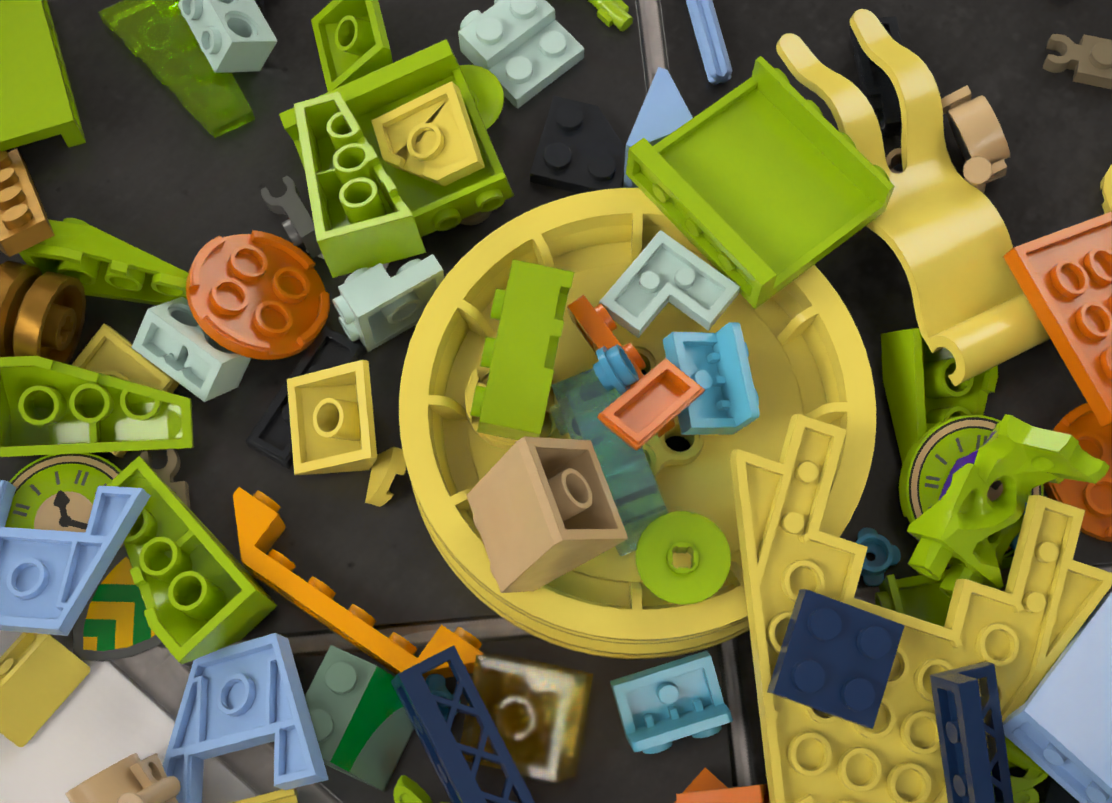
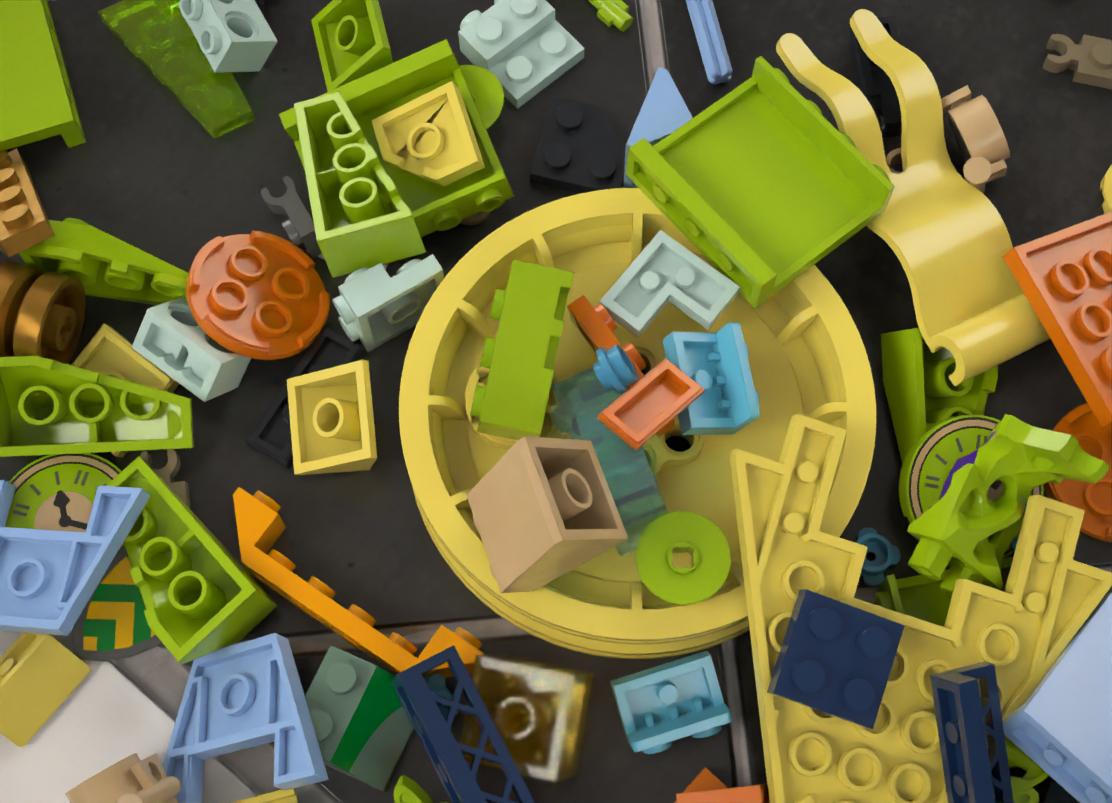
light yellow tile [365,447,407,507] -> none

